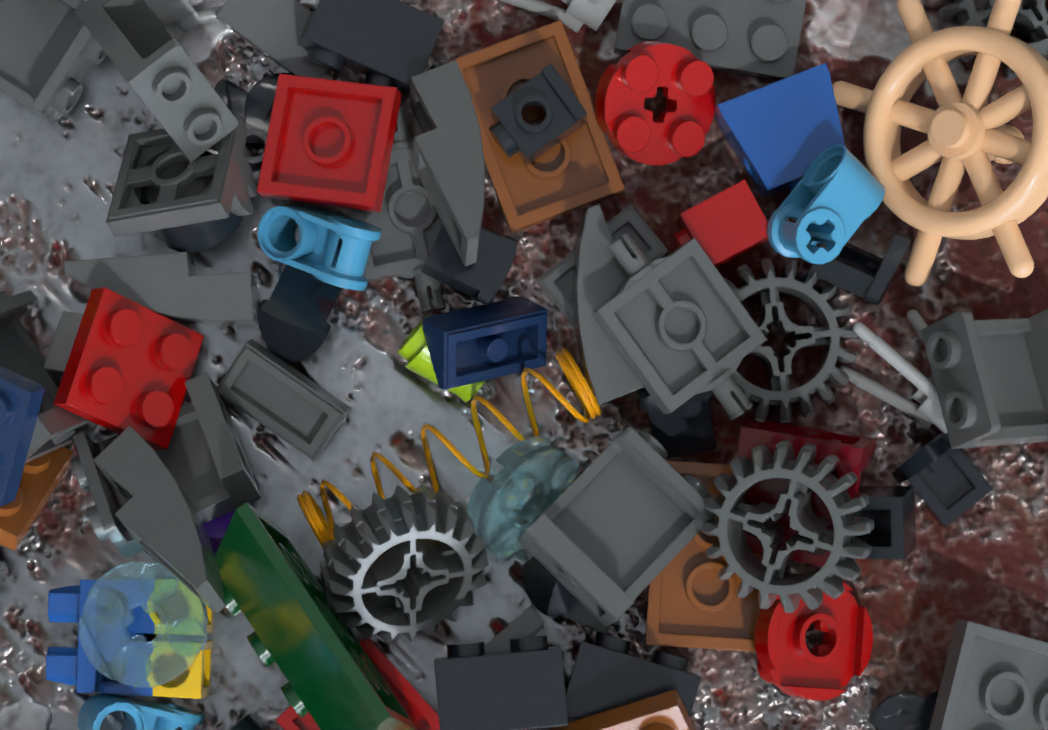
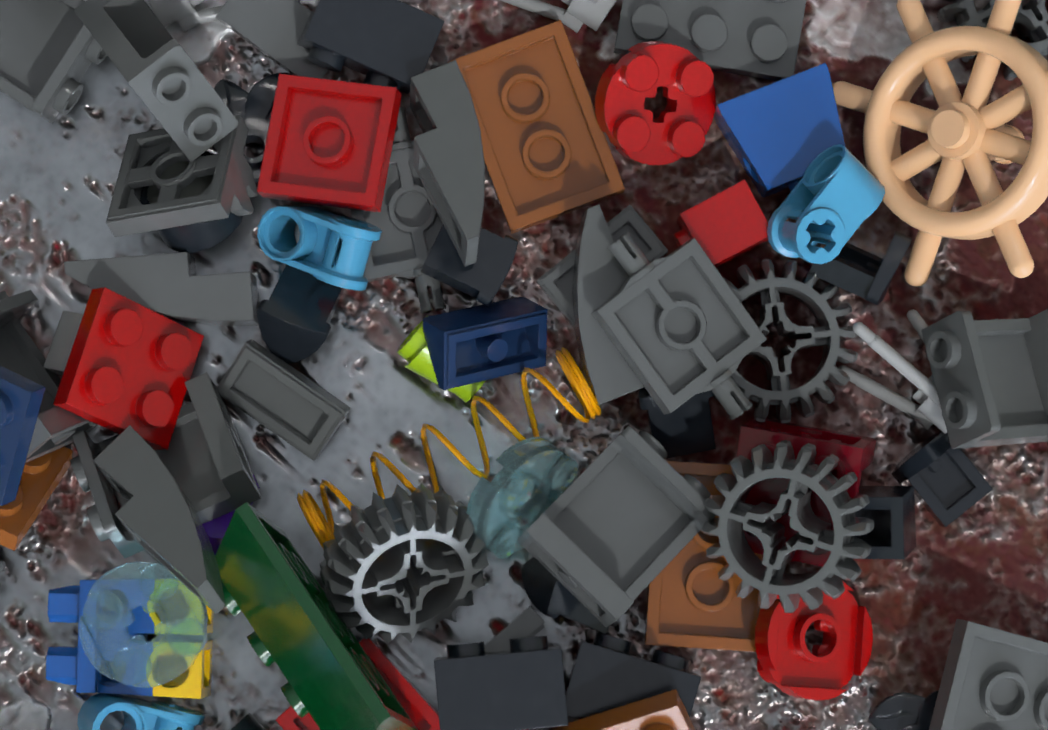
black brick [488,63,587,166] -> none

